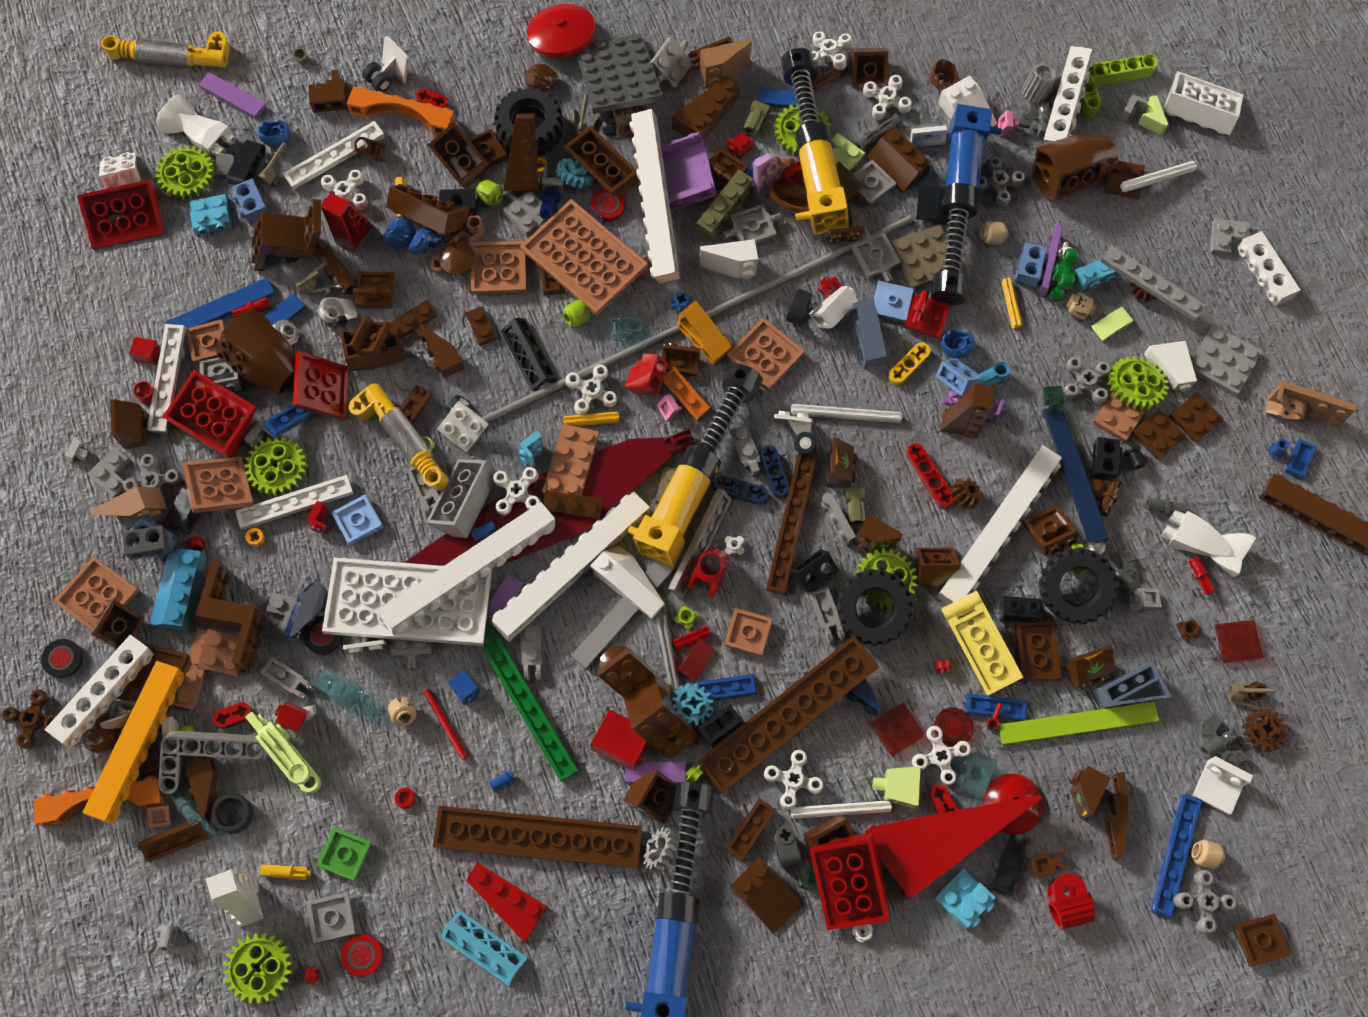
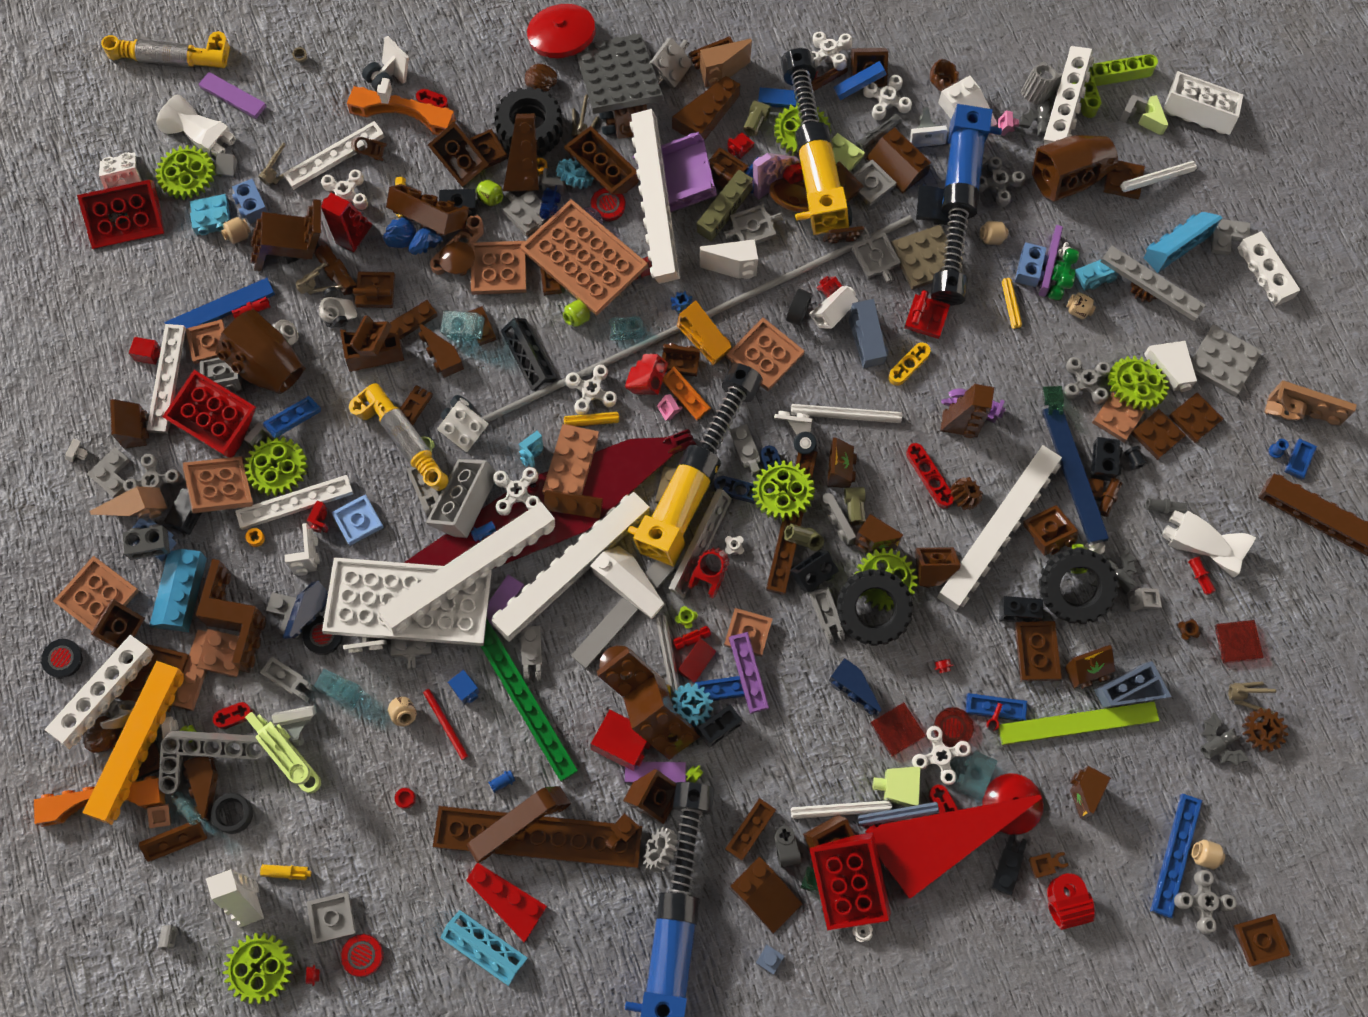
reddish brown gear [1,689,57,749] -> none
red wheel [133,381,154,406] -> none
red plate [186,536,205,552] -> none
black beam [226,139,266,186] -> none
blue hair [258,120,290,147] -> none
blue tile [265,293,306,325] -> none
red brick [274,701,309,732] -> none
red plate [293,351,348,420] -> none
reddish brown hinge [309,70,348,113] -> none
bright green plate [316,827,372,882] -> none
reddish brown plate [697,636,880,794] -> none
white gear [764,750,823,810] -> none
light blue plate [874,280,914,323] -> none
medium azure plate [935,869,996,929] -> none
medium blue brick [936,358,983,396] -> none
blue hair [941,329,976,359] -> none
light yellow hinge [942,591,1023,696] -> none
dark azure piece [978,361,1010,387] -> none
yellowish green slope [1091,307,1134,342] -> none
reddish brown slope [1104,772,1128,859] -> none
white bracket [1193,756,1253,815] -> none
reddish brown plate [1248,681,1267,701] -> none
none -> tan head [221,217,250,244]
none -> white bracket [285,523,320,576]
none -> white plate [377,78,392,104]
none -> clear light blue brick [440,311,485,342]
none -> reddish brown beam [466,786,571,863]
none -> reddish brown plate [605,813,640,850]
none -> medium lavender tile [729,632,769,714]
none -> lime gear [752,460,815,521]
none -> sand blue plate [756,945,784,975]
none -> olive piece [784,524,824,551]
none -> blue tile [833,61,887,100]
none -> sand blue axle [858,802,939,826]
none -> dark azure slope [1143,212,1222,273]

